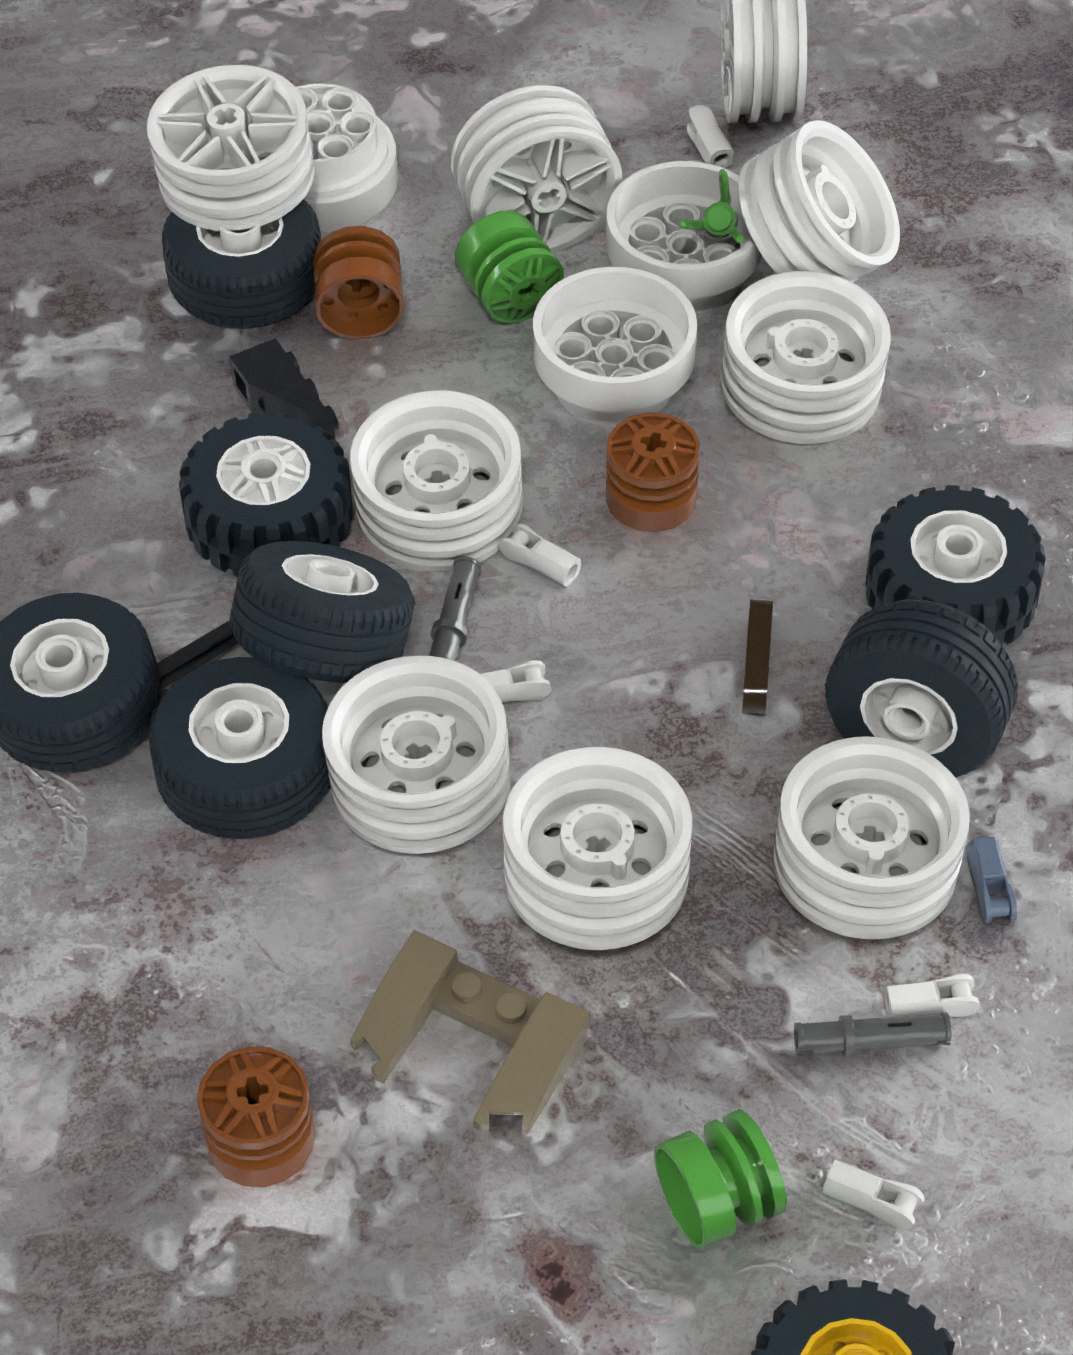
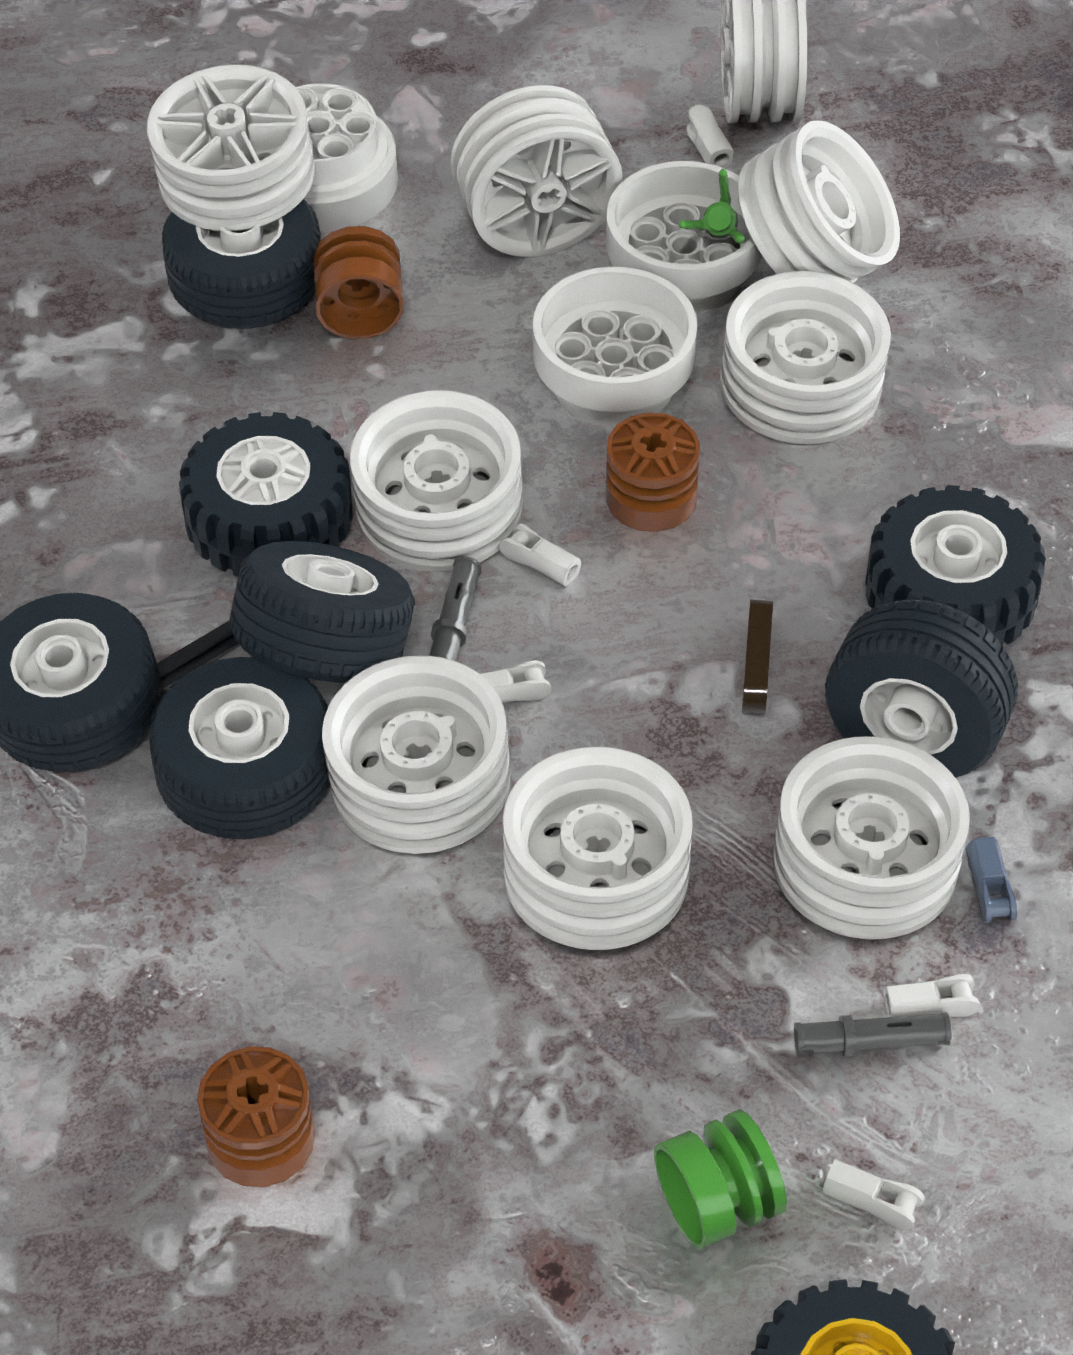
black slope [229,338,339,439] -> none
dark tan wedge [350,930,591,1132] -> none
bright green wheel [455,211,564,324] -> none

